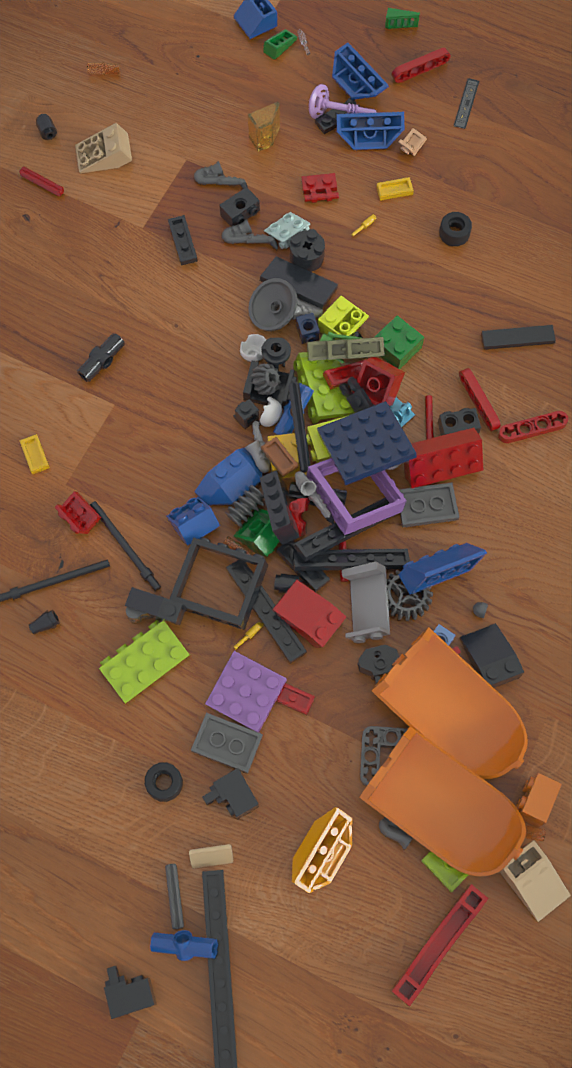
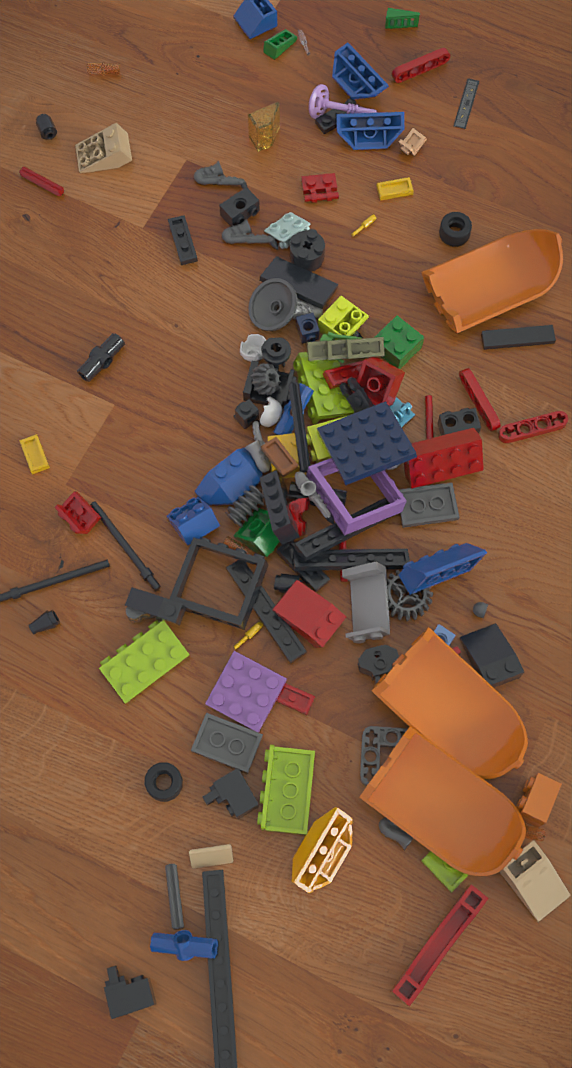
none -> lime bracket [257,745,315,835]
none -> orange panel [421,229,563,333]

